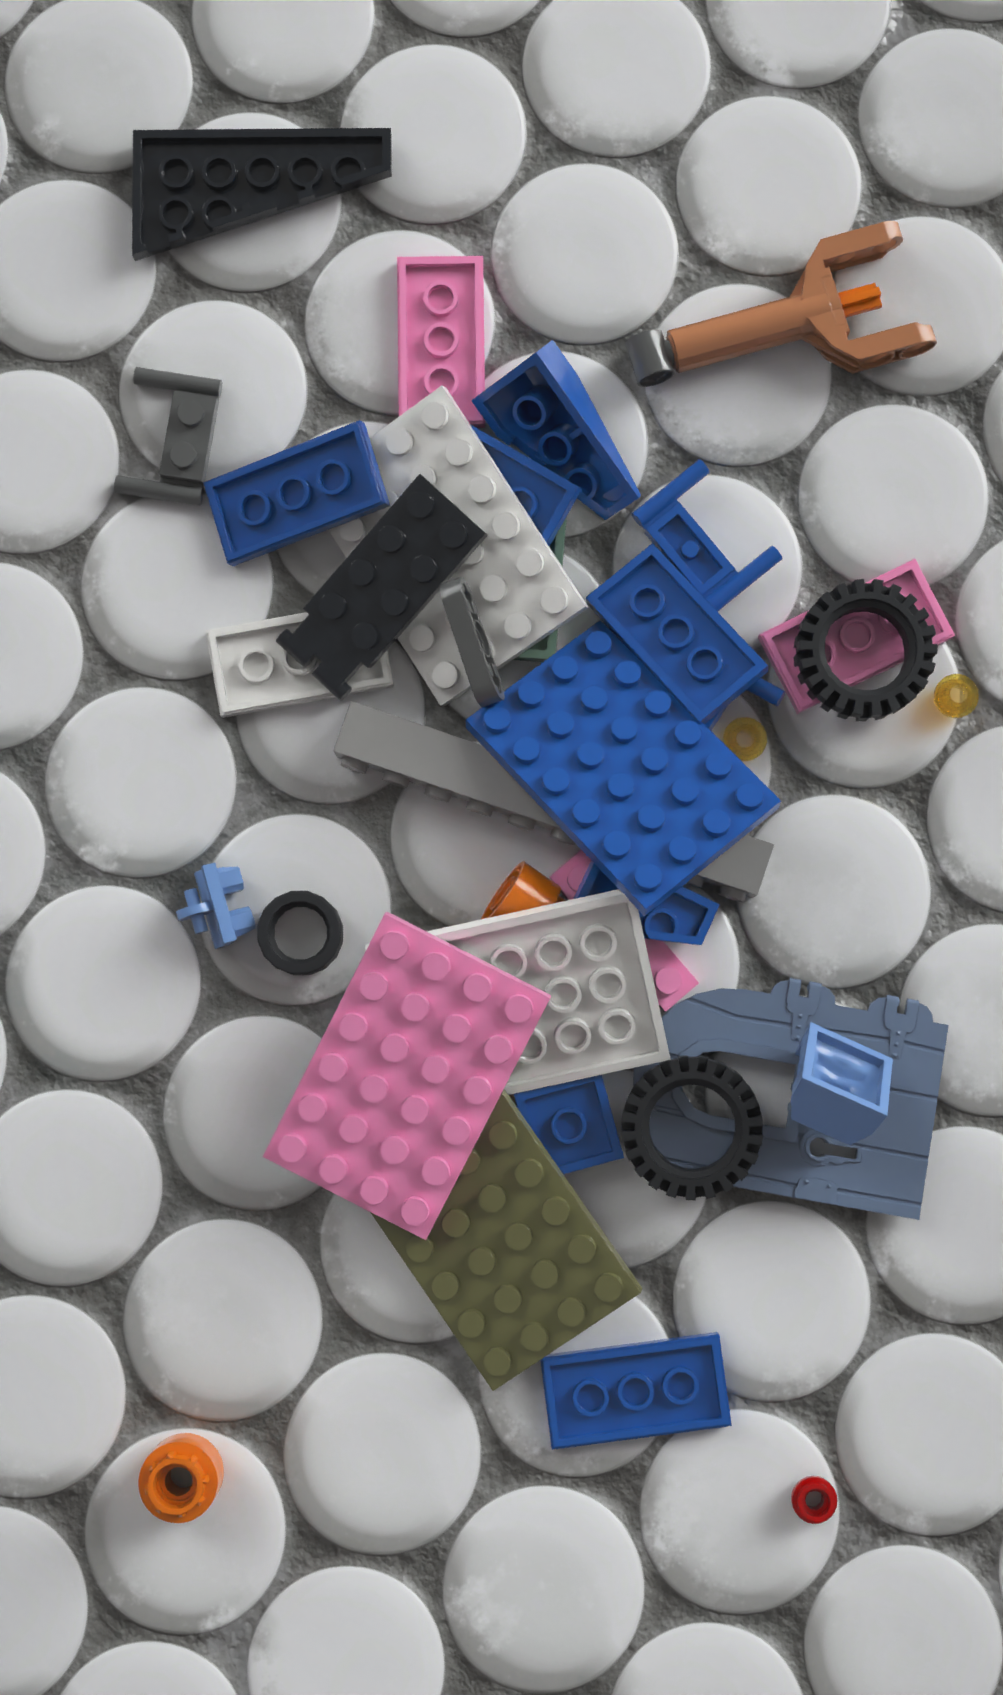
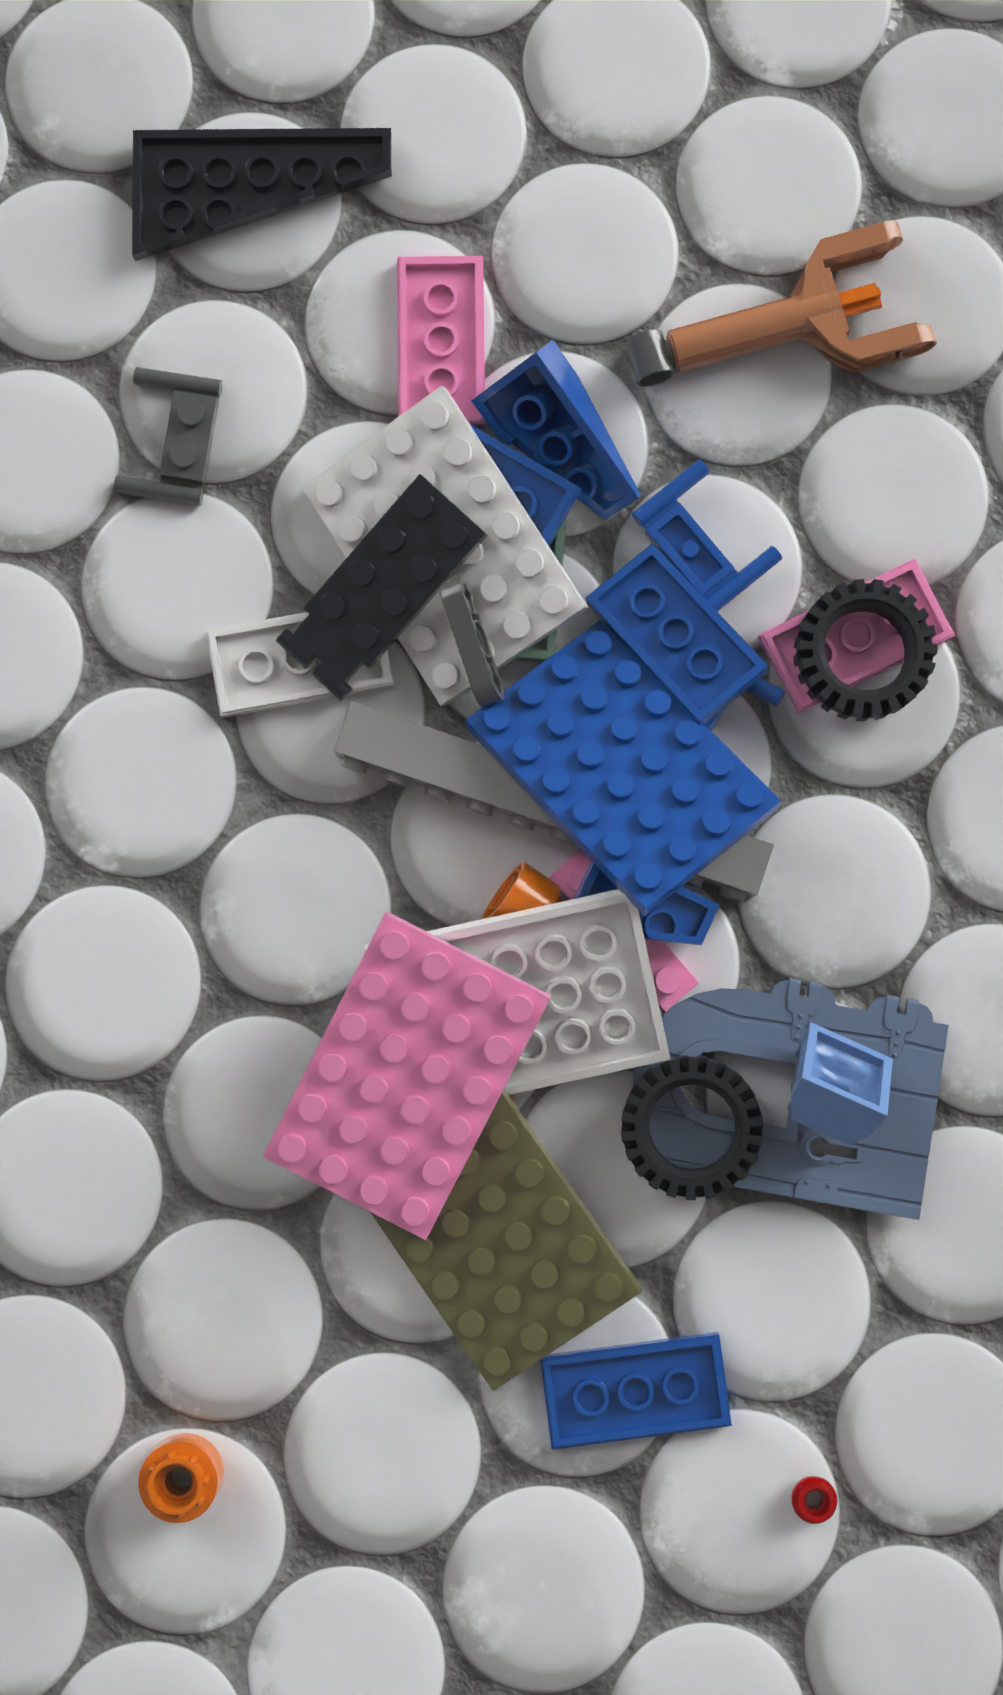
medium blue hips [176,863,256,949] -> none
blue tile [203,420,390,566] -> none
black tyre [257,891,343,975] -> none
blue plate [514,1075,624,1174] -> none
clear yellow plate [723,717,767,761] -> none
clear yellow plate [934,674,979,718] -> none

